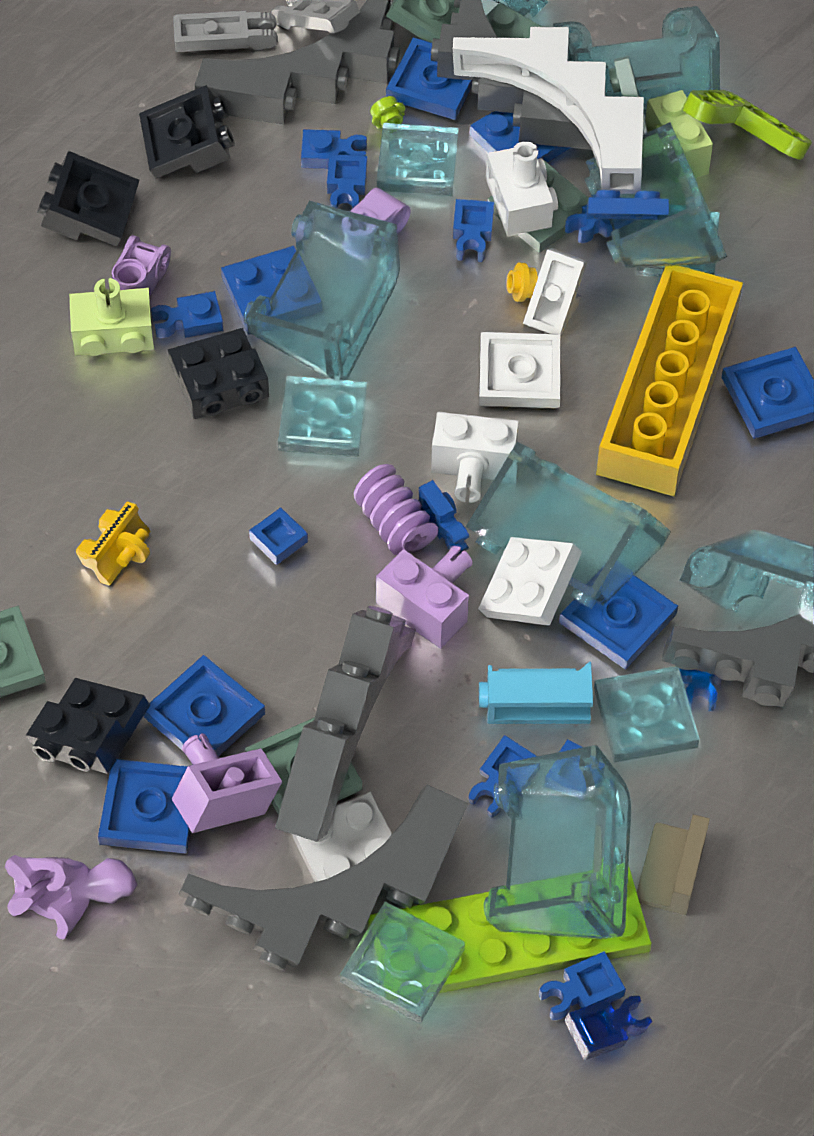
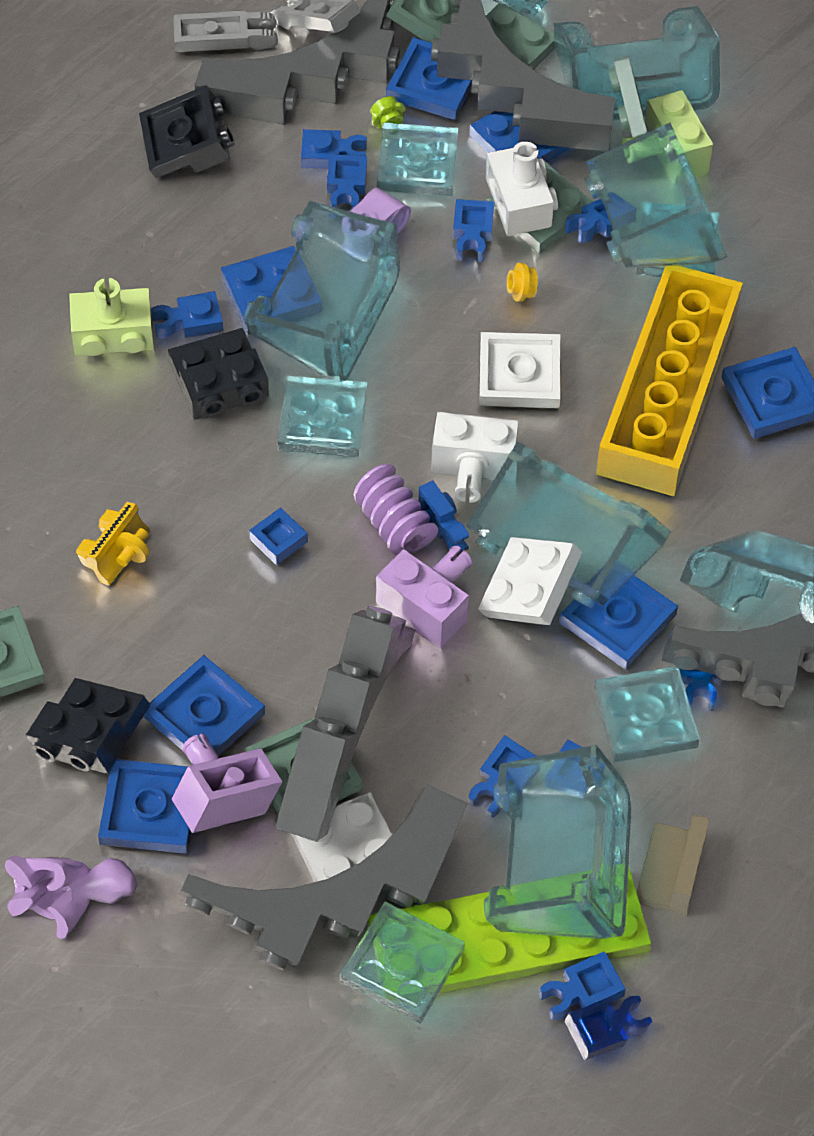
black plate [37,151,140,246] -> none
lavender piece [112,235,171,296] -> none
white arch [453,27,644,194] -> none
medium azure window [479,661,593,724] -> none
white slope [523,248,588,336] -> none
blue plate [586,190,669,220] -> none
lime beam [682,90,812,160] -> none

